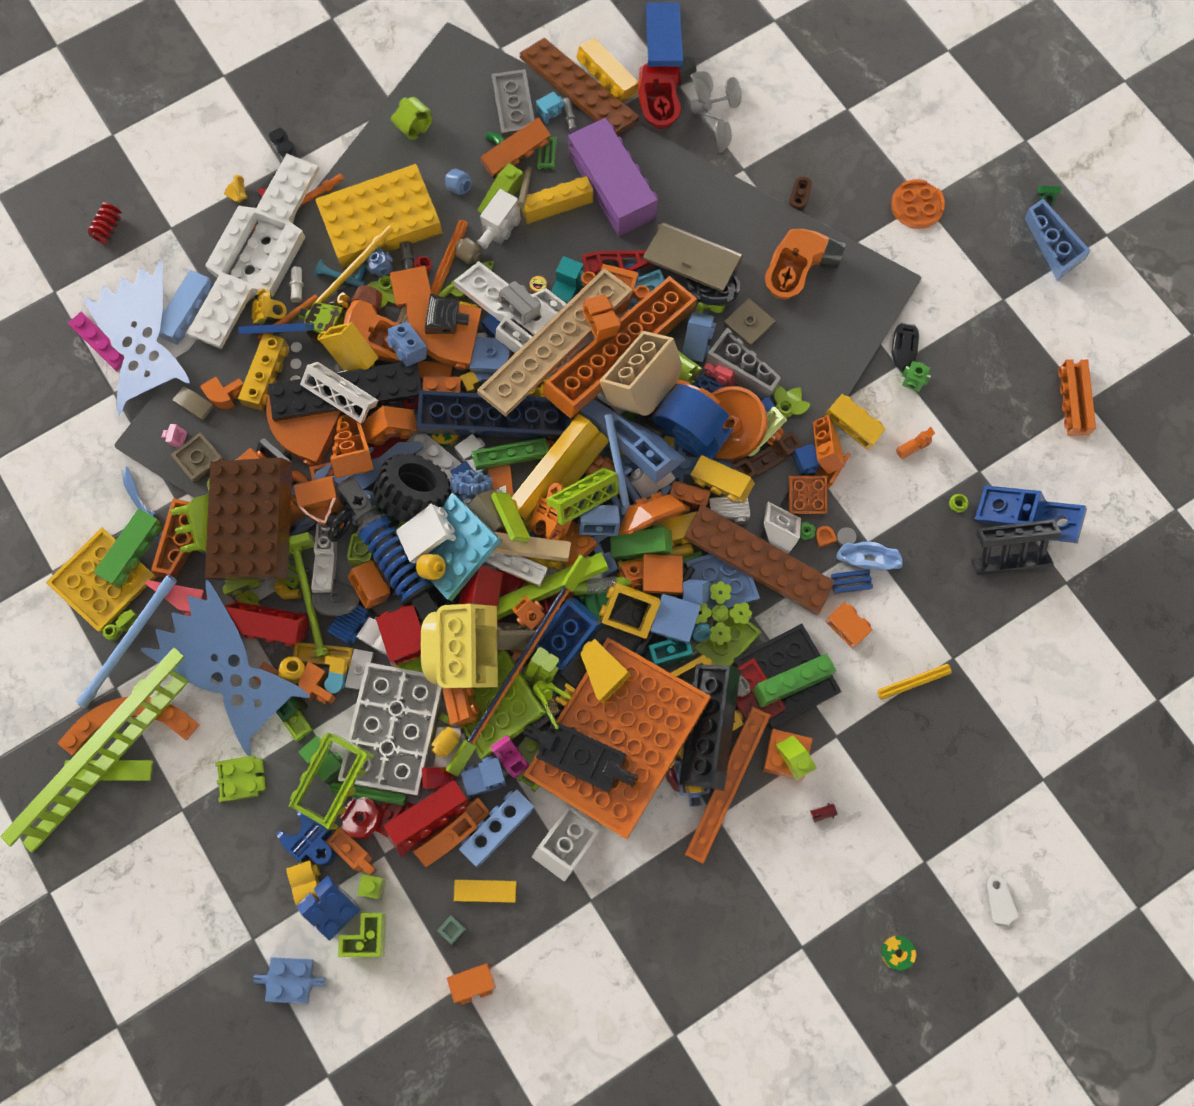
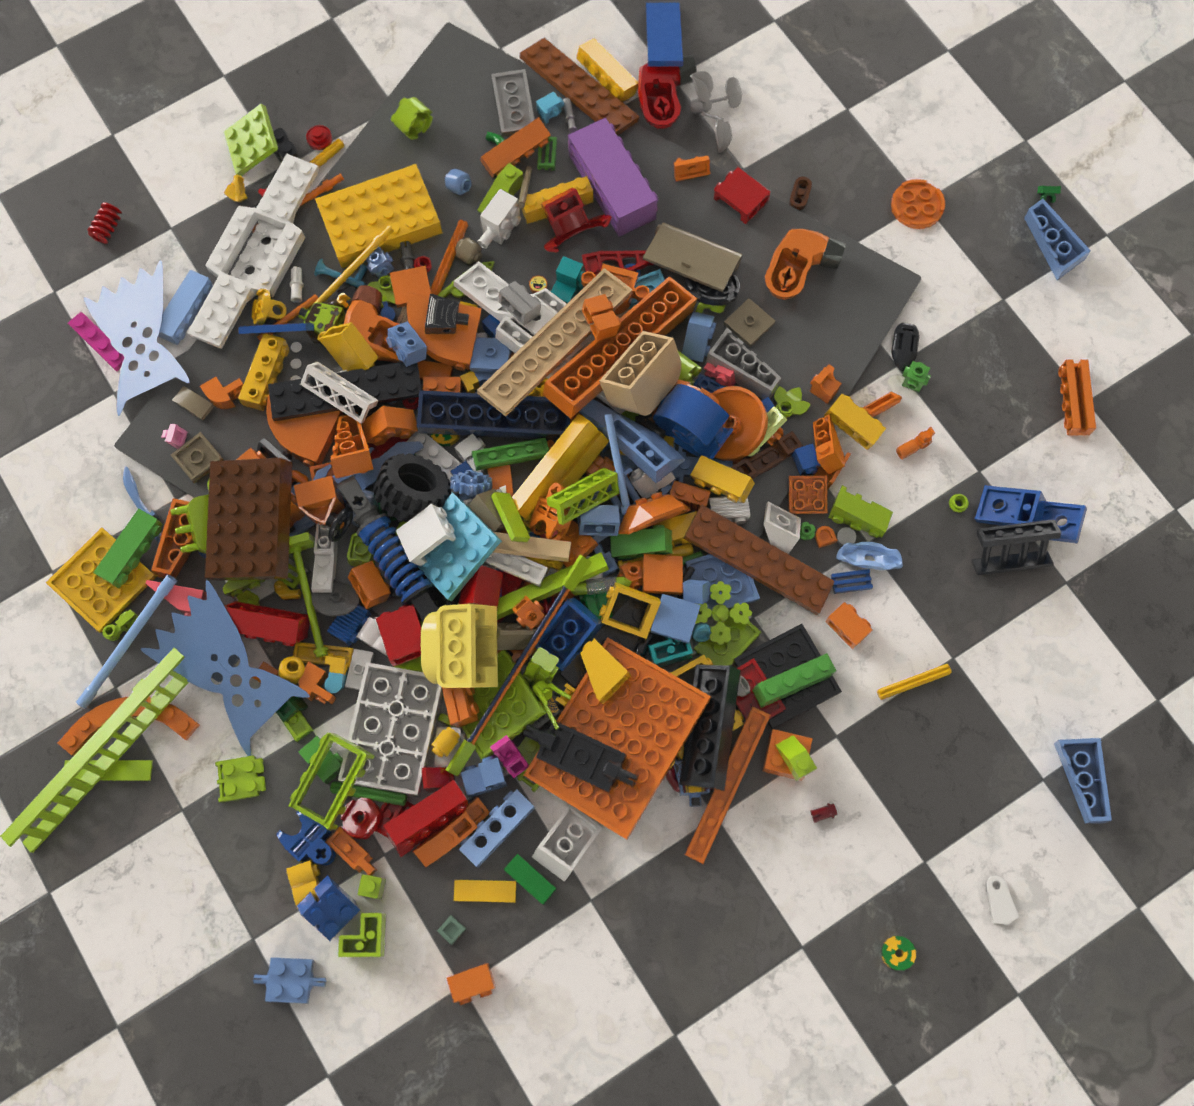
yellow head [416,554,446,580] -> none
none -> lime plate [223,104,278,176]
none -> red plate [306,125,333,151]
none -> yellow axle [310,138,345,168]
none -> blue piece [381,301,396,321]
none -> green piece [504,854,557,905]
none -> red piece [541,187,612,253]
none -> orange tile [674,156,710,181]
none -> red panel [714,167,771,224]
none -> orange brick [810,364,842,404]
none -> lime wedge [828,485,893,538]
none -> orange tile [863,392,902,417]
none -> medium blue wedge [1054,738,1112,824]

